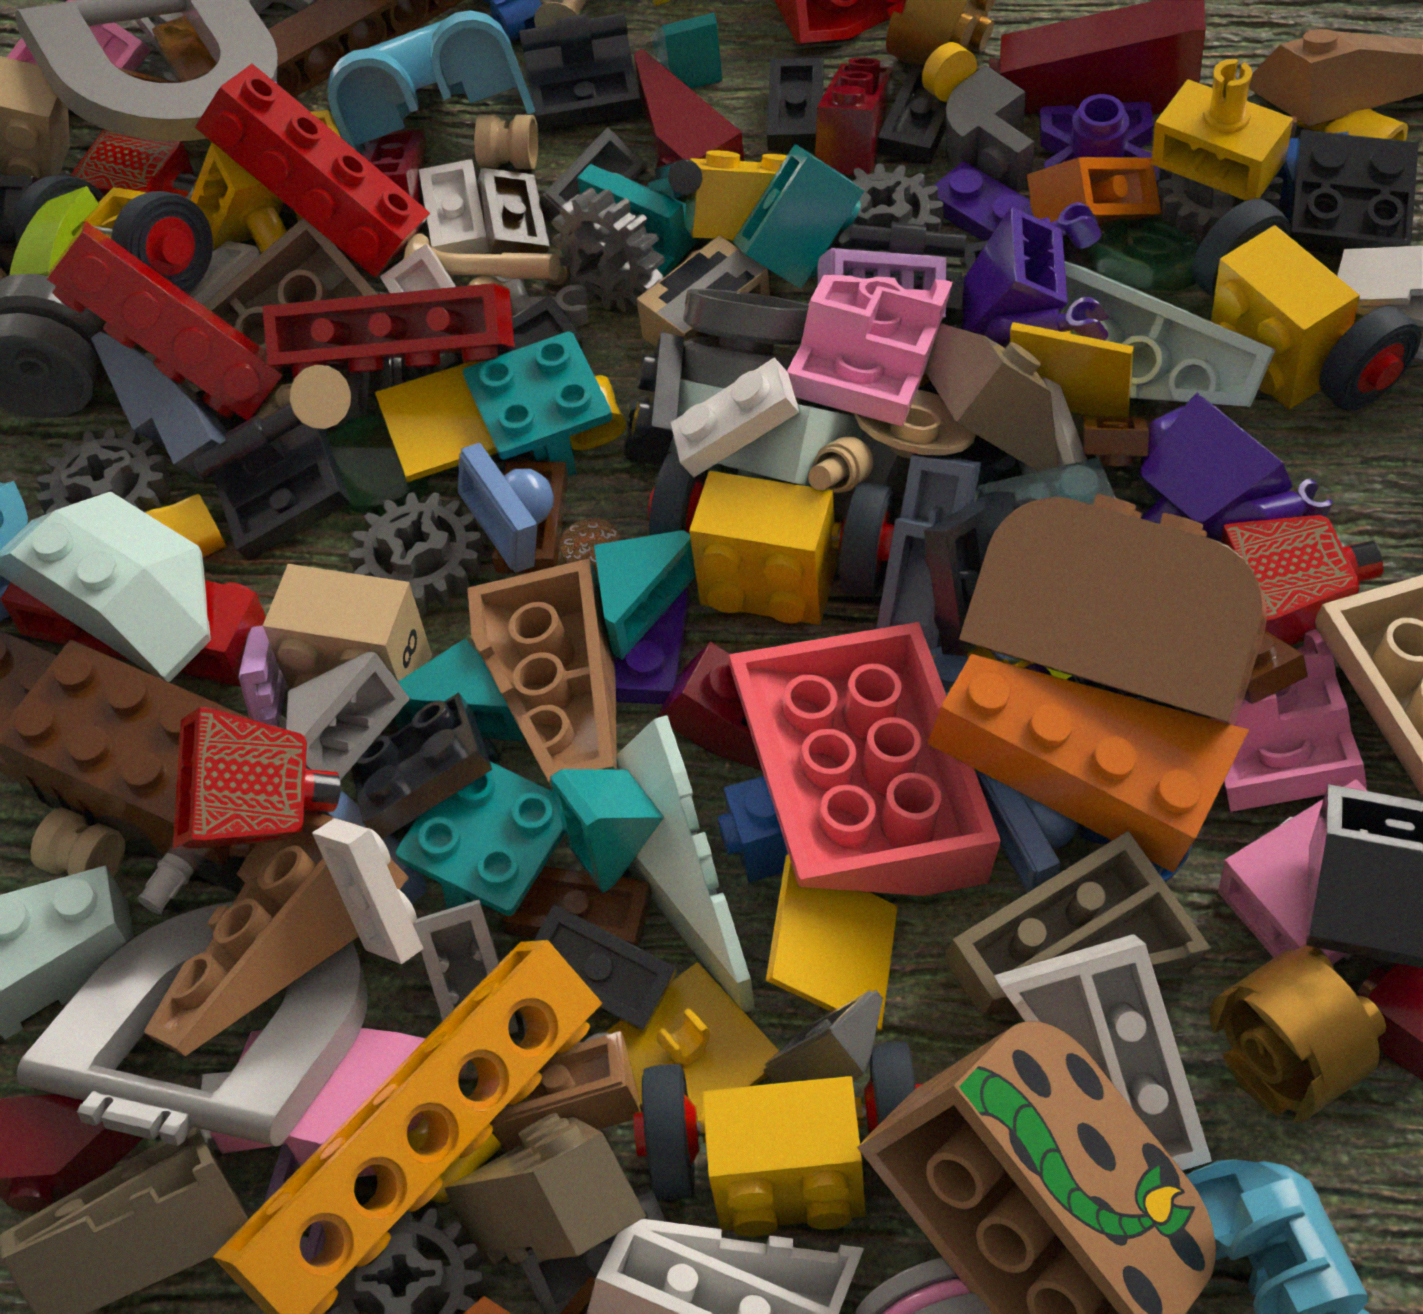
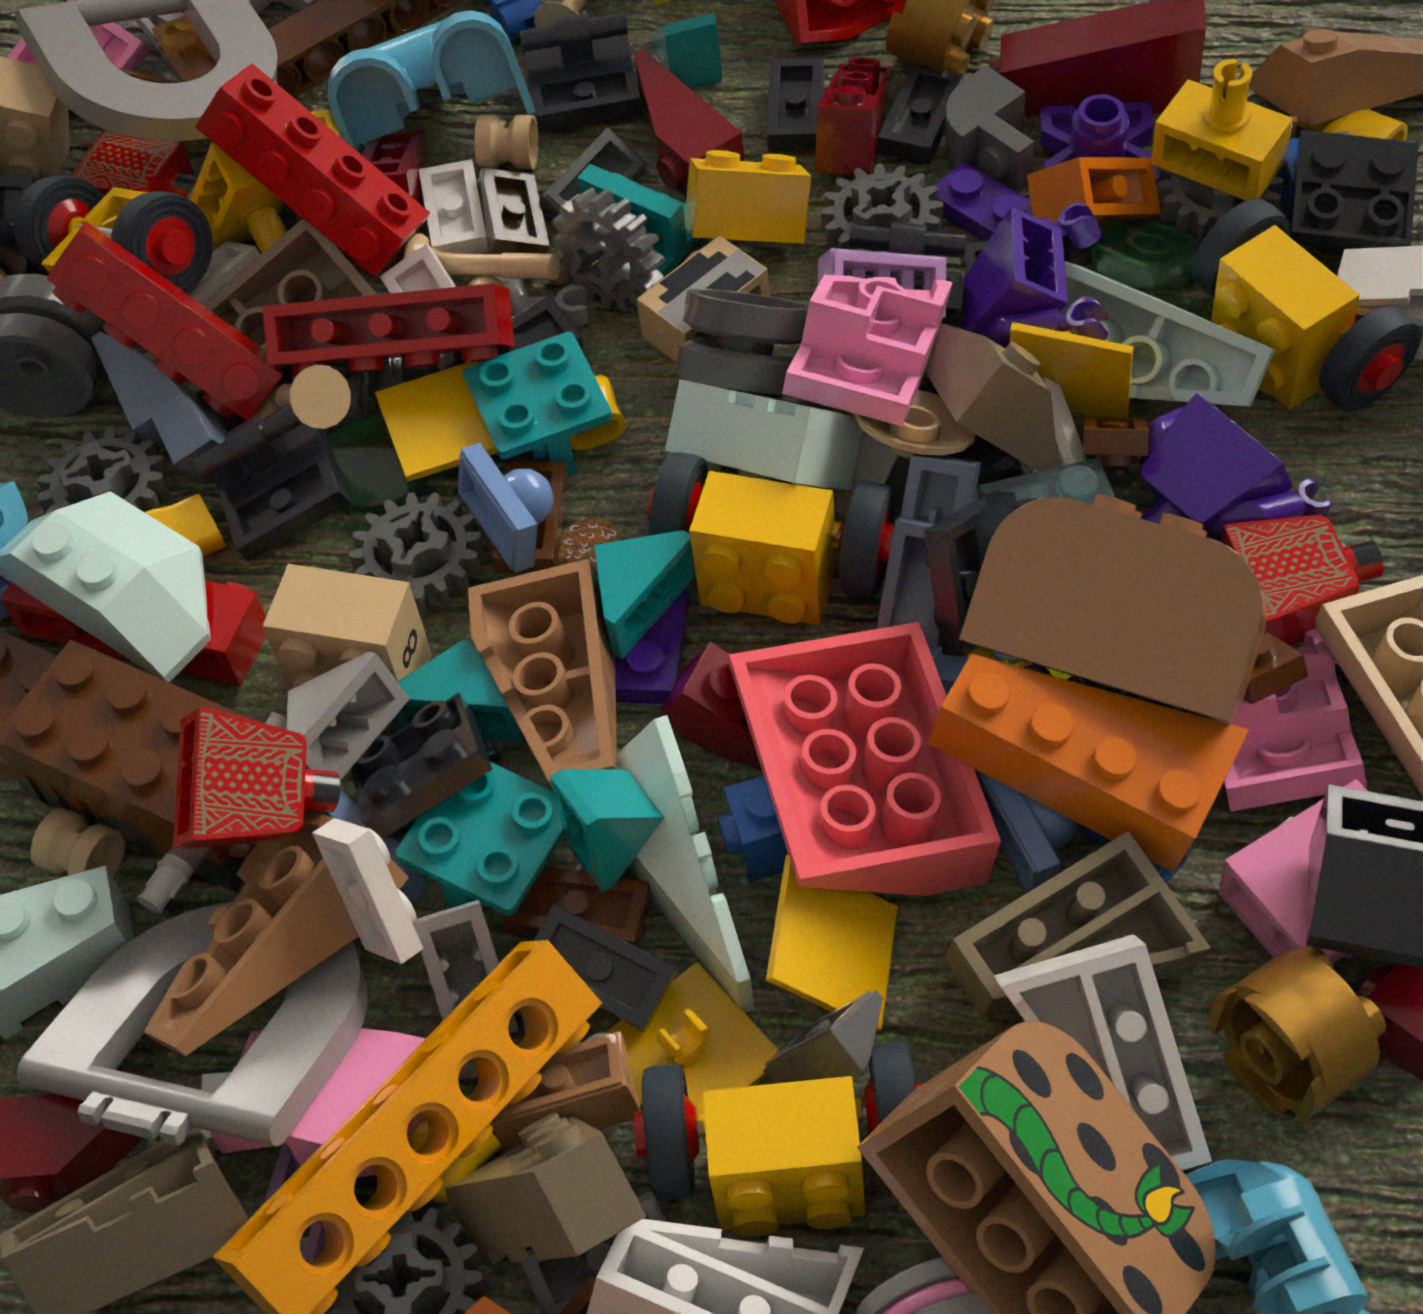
lime slope [9,186,99,276] -> none
lavender tile [239,625,287,727] -> none
black hinge [623,332,684,467] -> none
black axle [647,159,702,198] -> none
white plate [671,357,799,477] -> none
teal brick [732,144,865,289] -> none
tan cylinder [808,437,873,493] -> none
yellow tile [922,42,977,102] -> none

